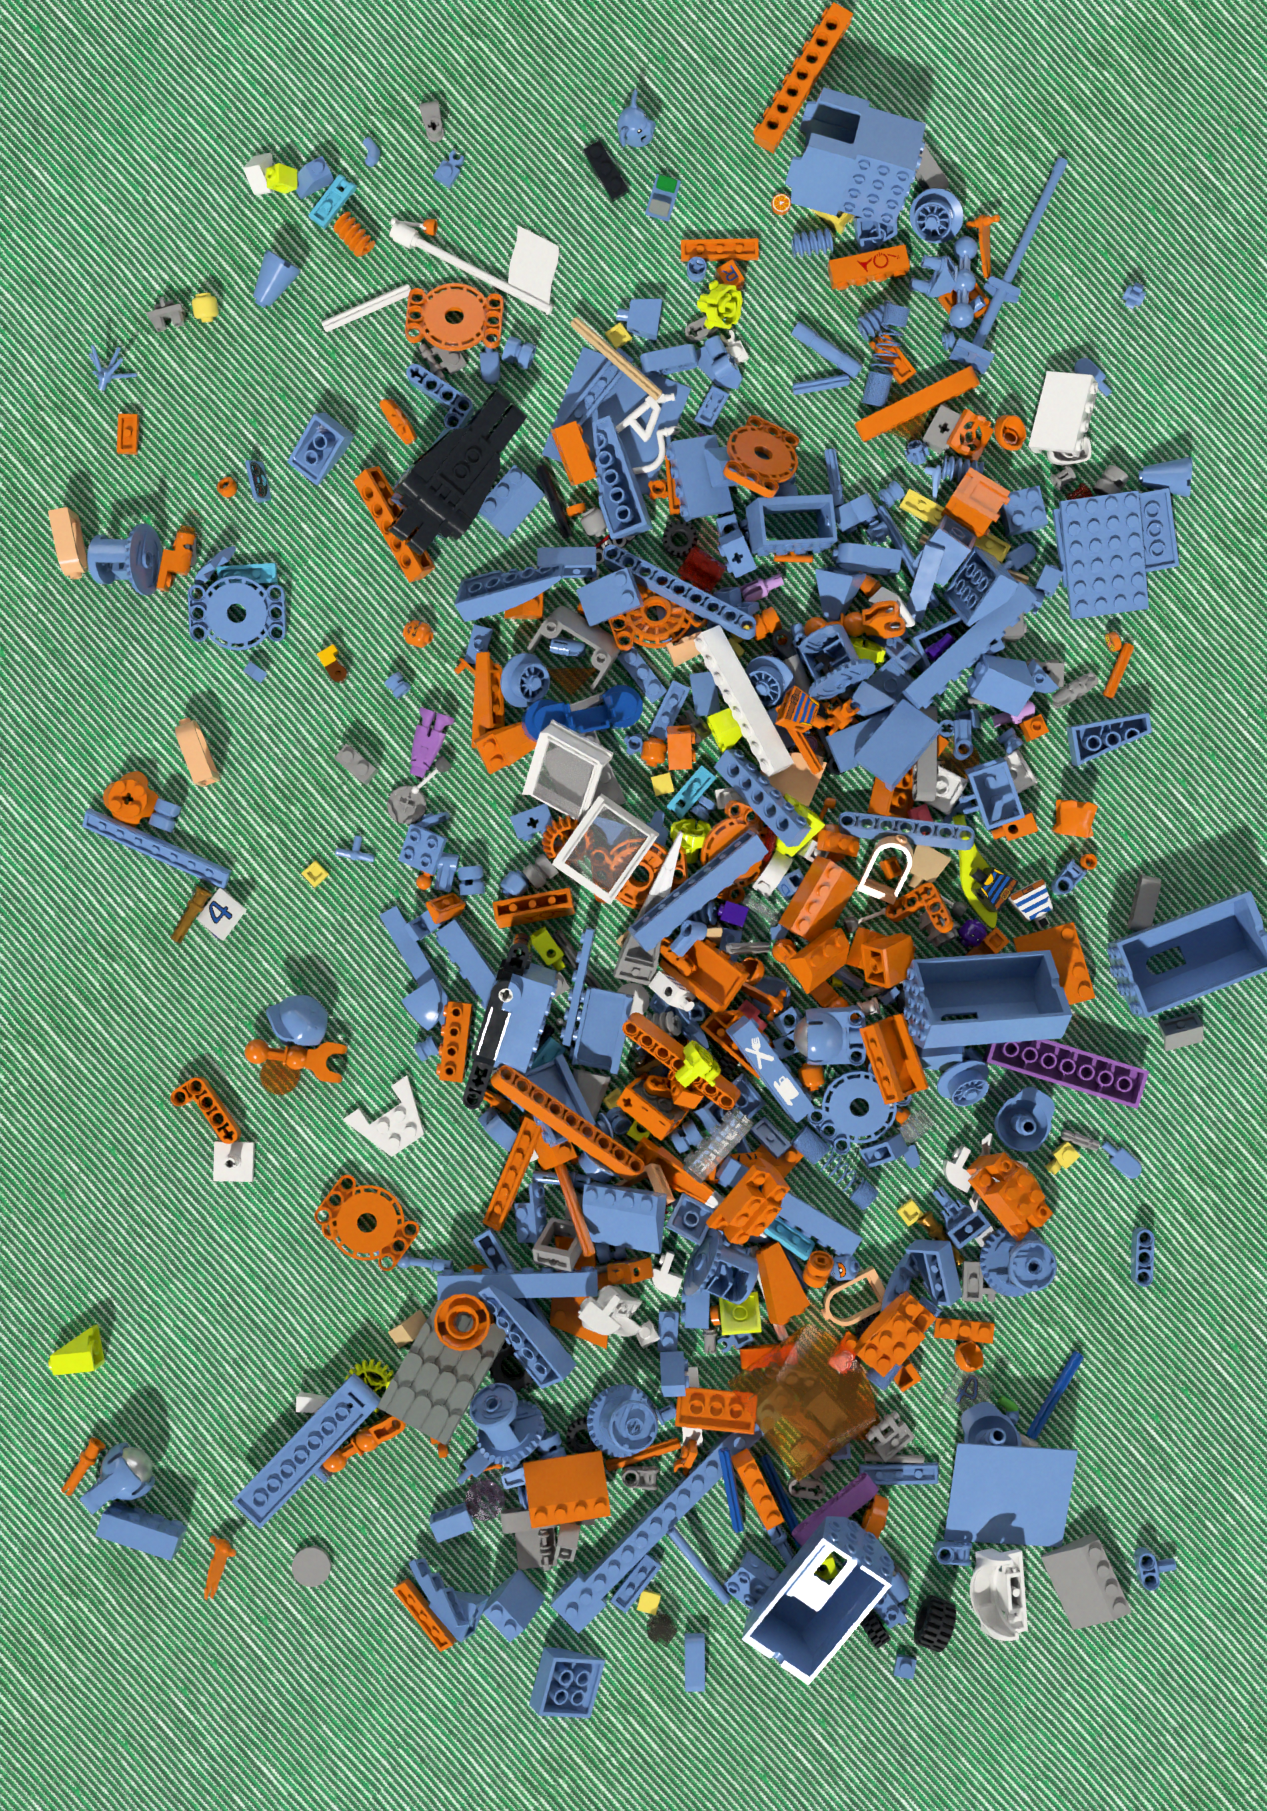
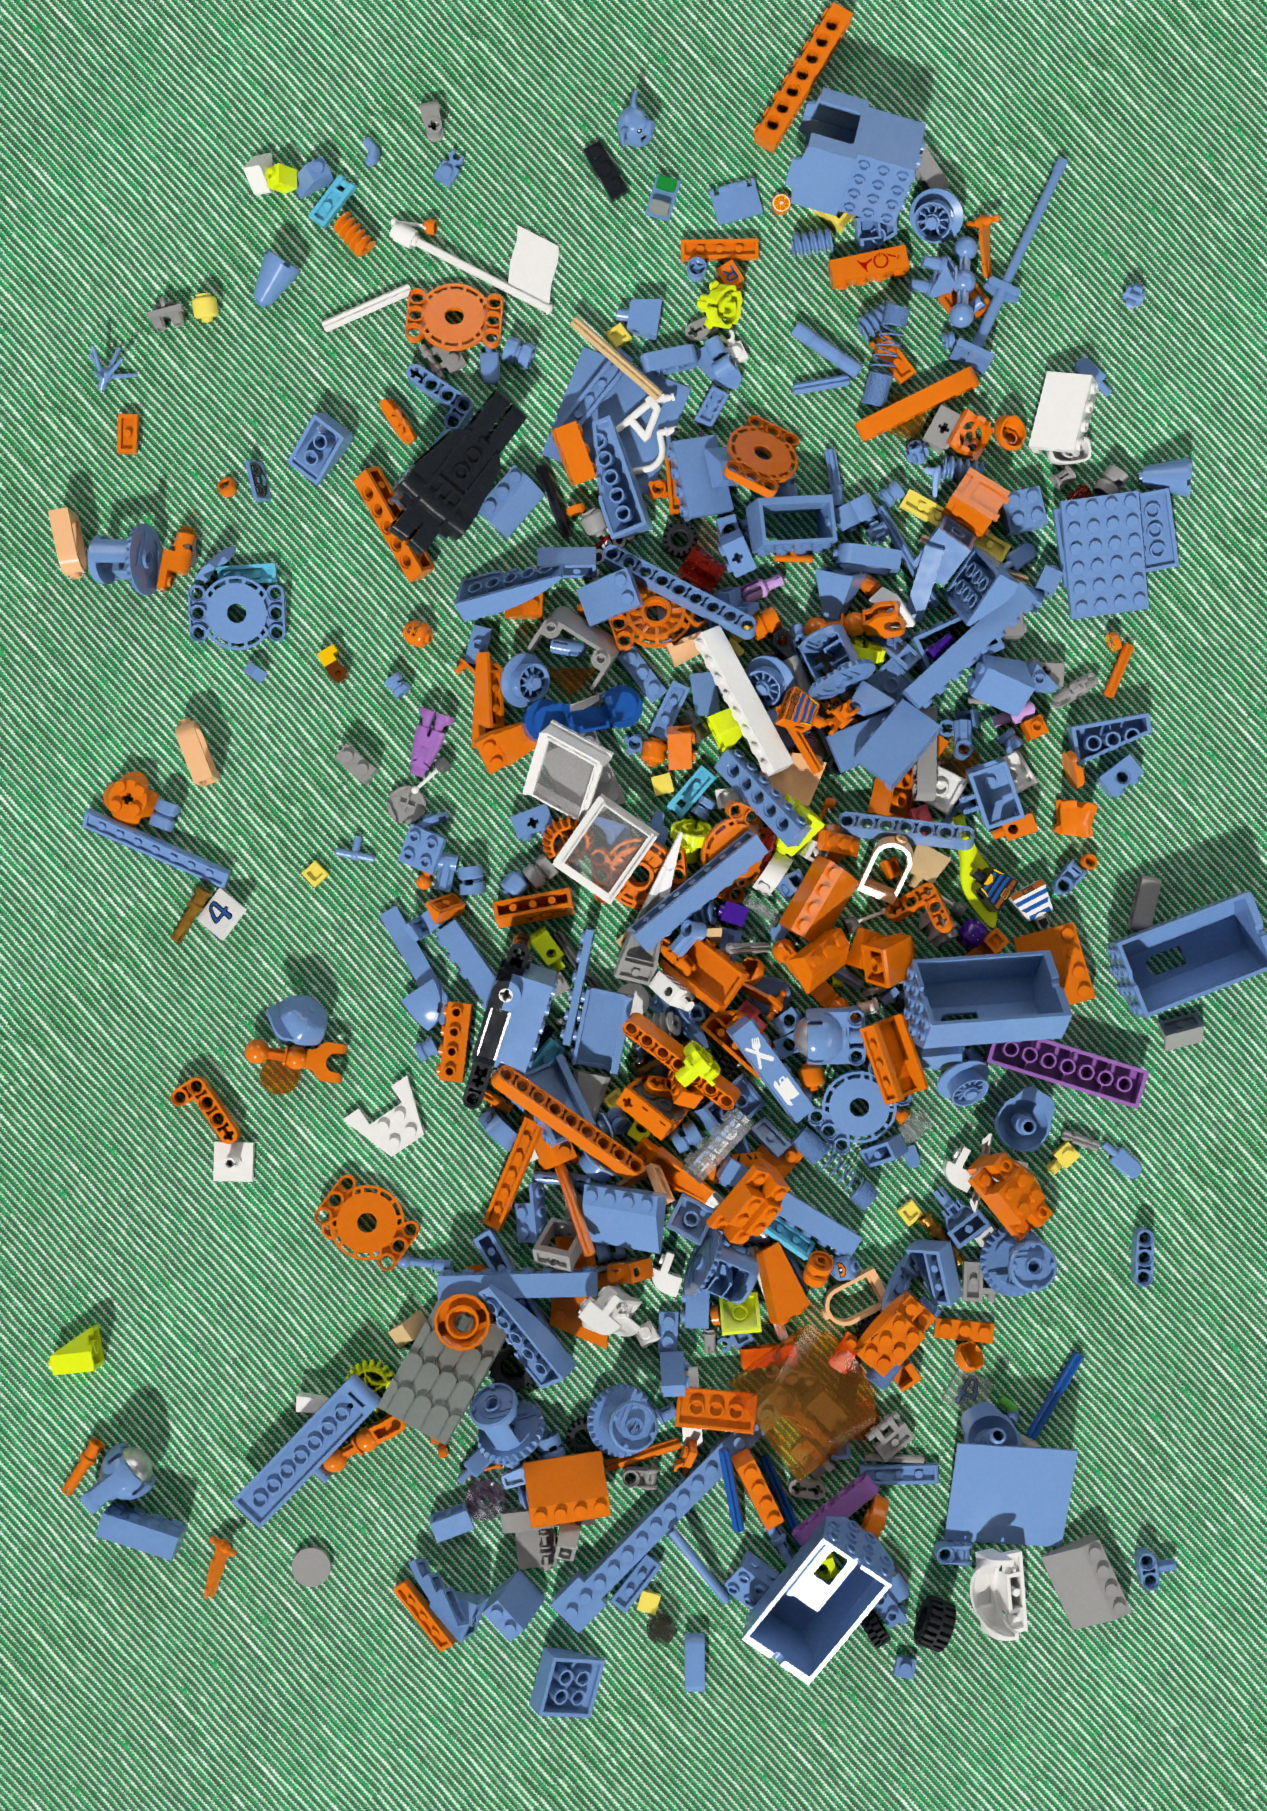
none -> medium blue piece [709,177,763,226]
none -> orange tile [1062,750,1085,789]
none -> medium blue brick [1095,754,1144,798]

